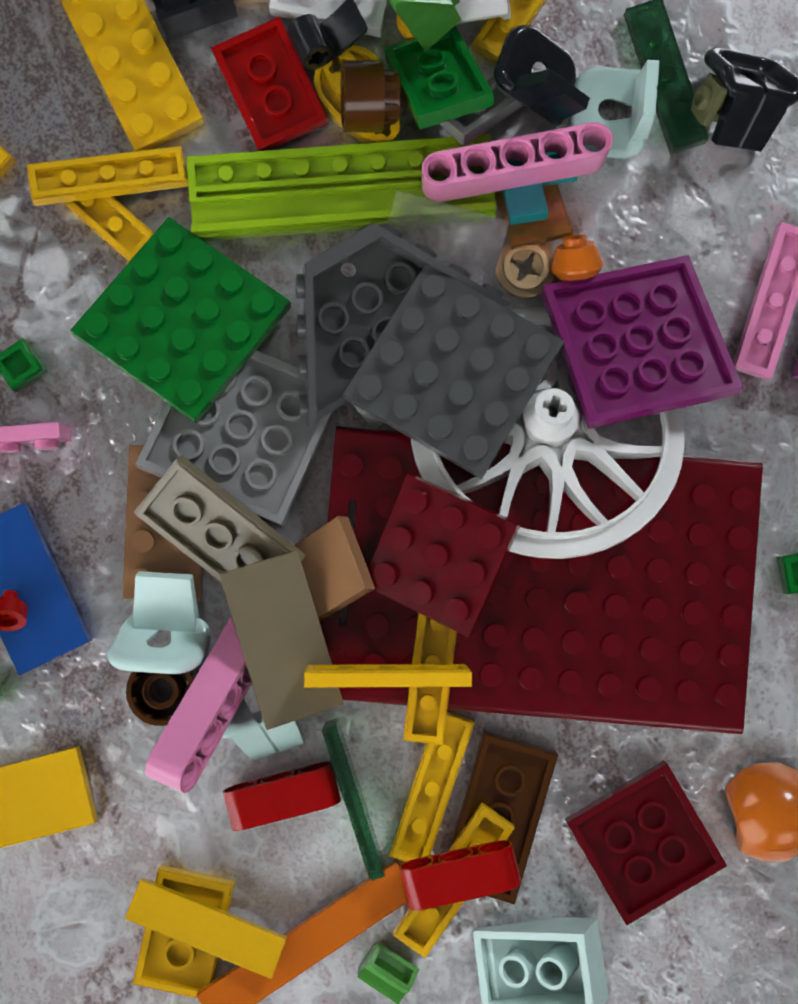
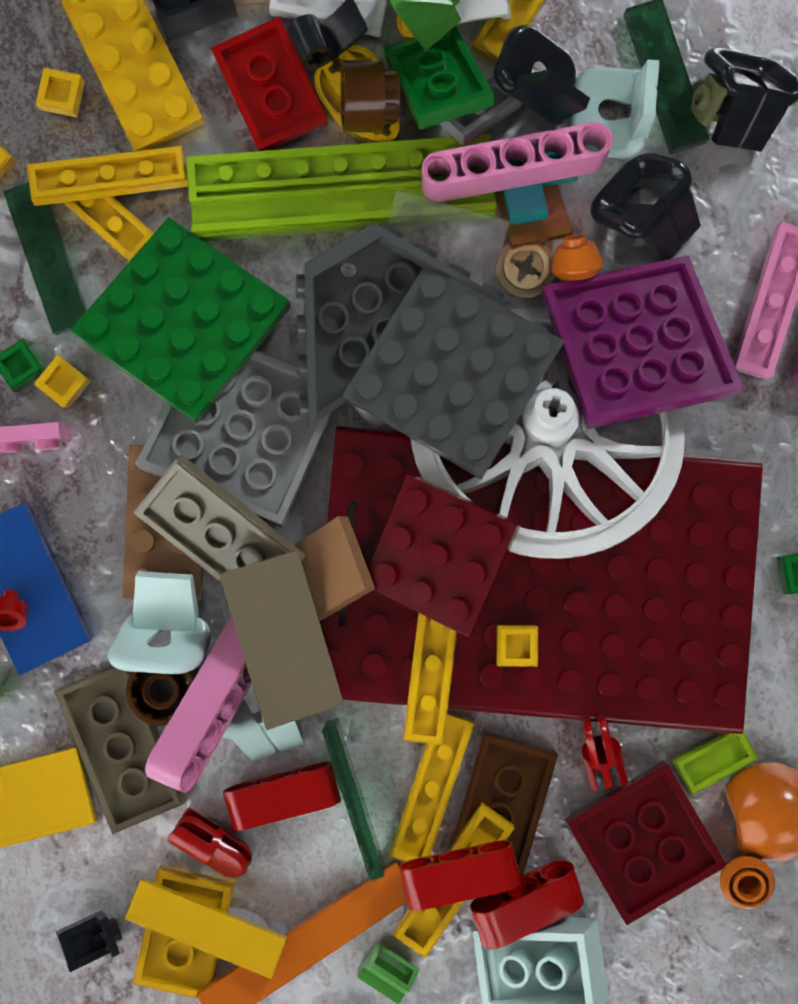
yellow tile [304,664,472,688] -> none
none -> clear green tile [3,182,88,335]
none -> yellow plate [34,355,92,410]
none -> yellow plate [35,67,85,118]
none -> dark tan tile [54,666,186,835]
none -> black bracket [55,911,122,972]
none -> red arm [167,808,252,878]
none -> red beam [470,860,584,949]
none -> yellow tile [496,625,538,667]
none -> red arm [582,717,628,791]
none -> black piece [590,153,701,261]
none -> lime tile [670,731,759,796]
none -> orange cone [720,855,775,909]

